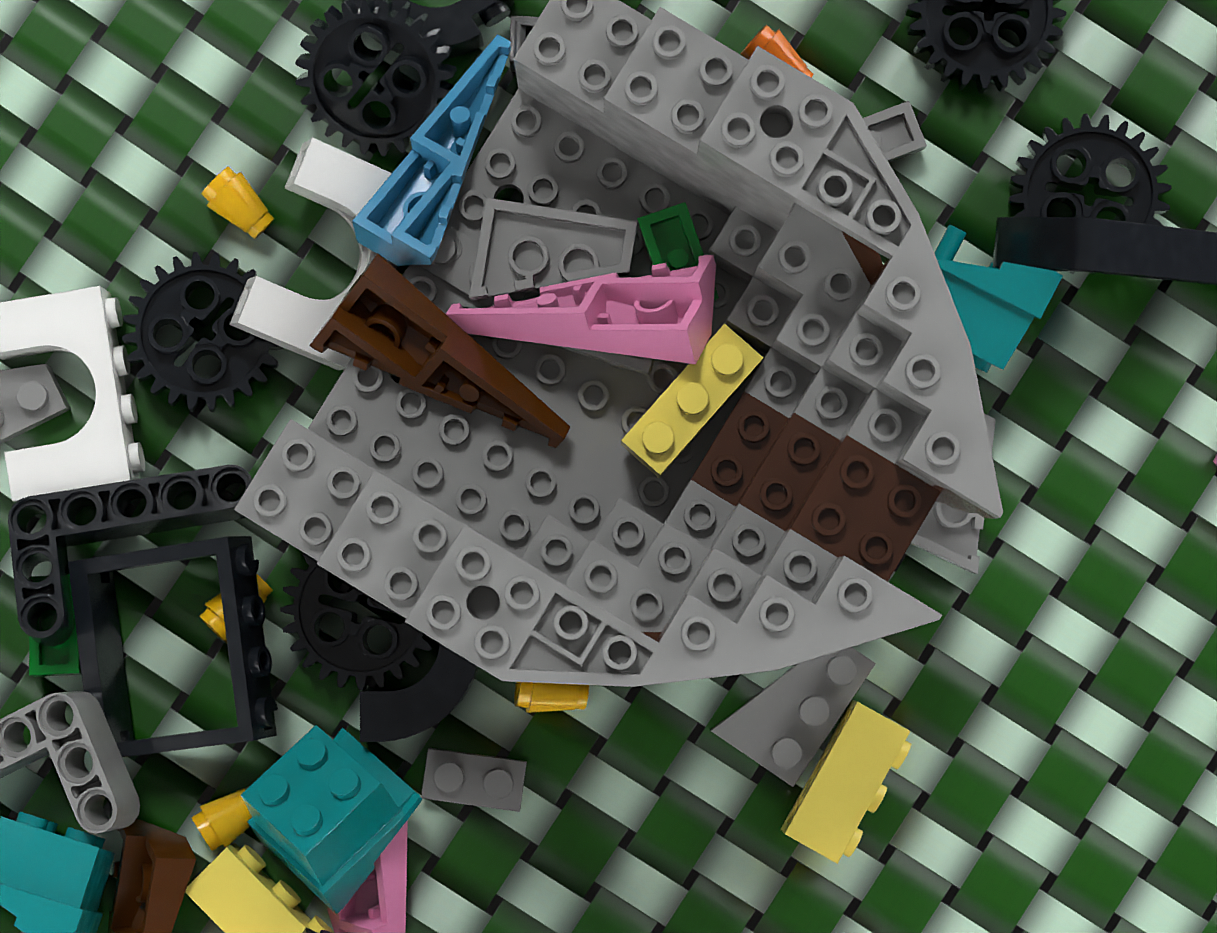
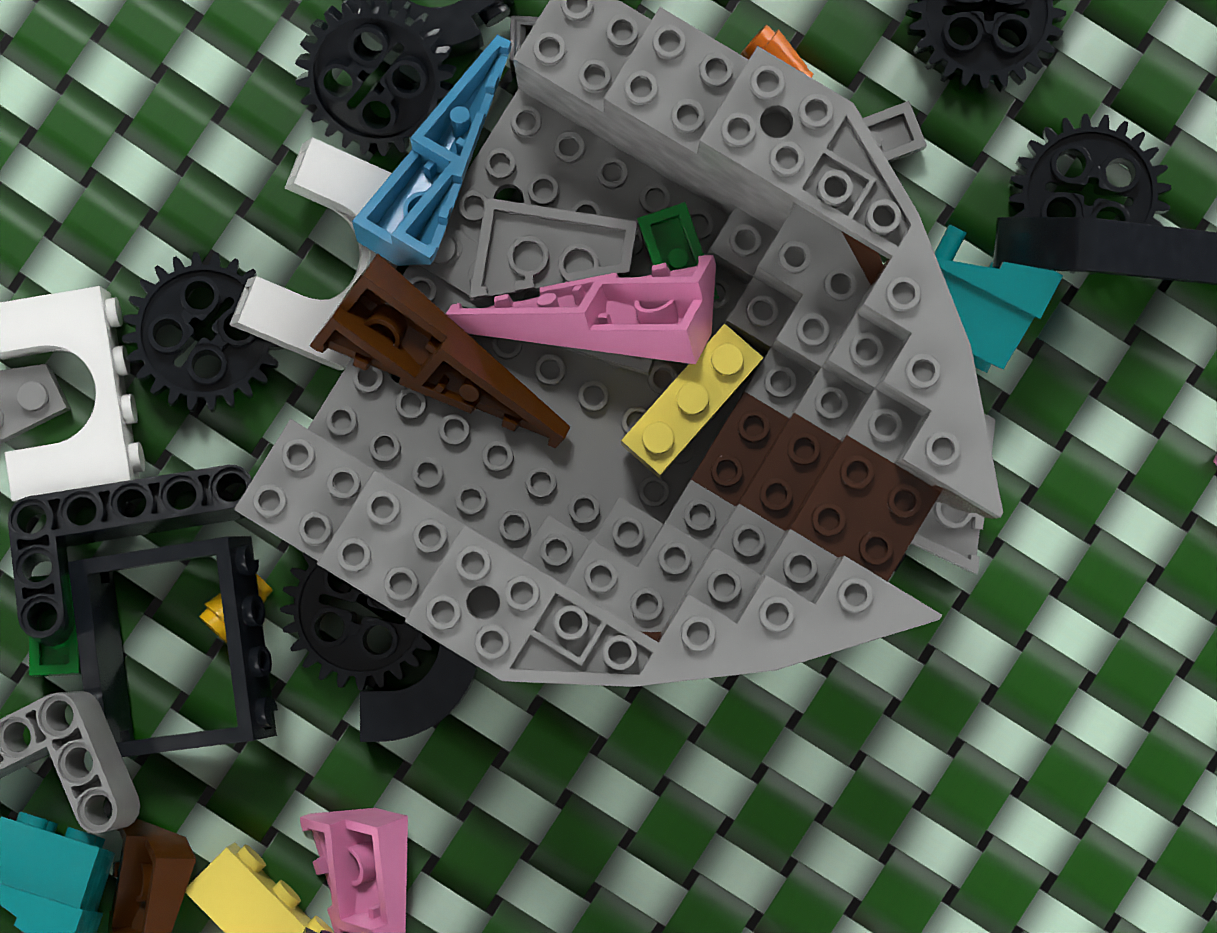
yellow cone [191,787,252,851] -> none
yellow cone [201,166,275,239] -> none
teal piece [241,725,422,915] -> none
light grey plate [421,748,527,812] -> none
yellow cone [514,682,589,713] -> none
light grey wing [710,647,876,787] -> none
light yellow brick [781,700,911,864] -> none

